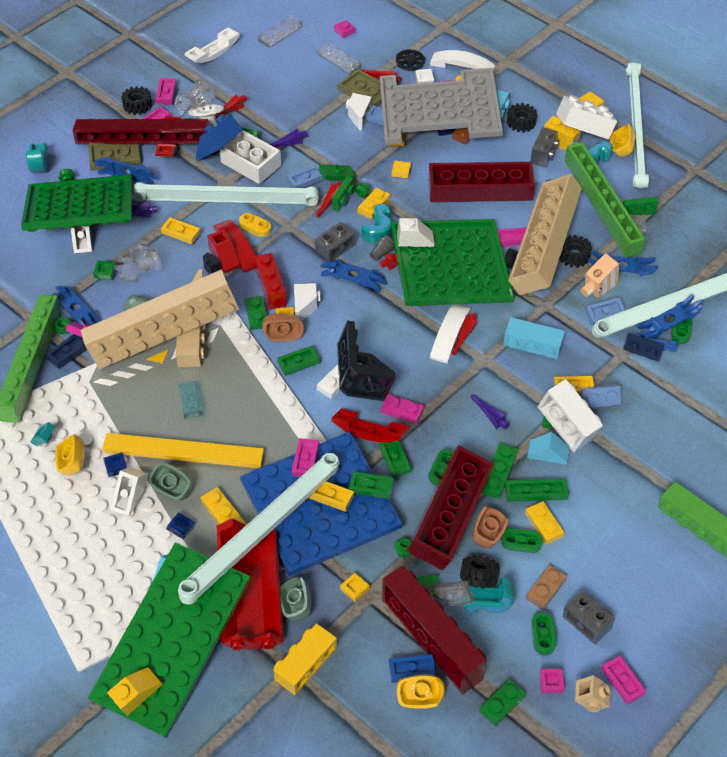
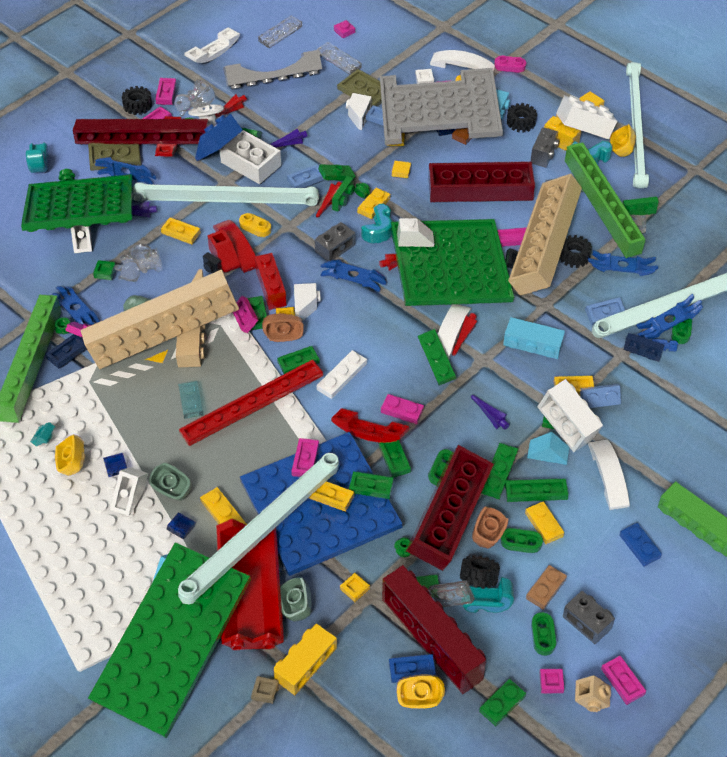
yellow tile [102,433,264,468] -> none
yellow slope [107,667,163,715] -> none
black bracket [337,320,396,401] -> none
red piece [361,69,402,83] -> none
dark grey cone [370,235,394,261] -> none
black wheel [396,49,425,71] -> none
light nougat torso [580,253,619,298] -> none
none -> red tile [179,360,323,446]
none -> light grey arch [223,50,322,89]
none -> dark pink plate [233,296,258,333]
none -> dark tan tile [251,676,279,704]
none -> green plate [417,329,456,386]
none -> dark pink plate [494,55,526,73]
none -> white slope [588,440,630,510]
none -> blue plate [619,523,662,567]

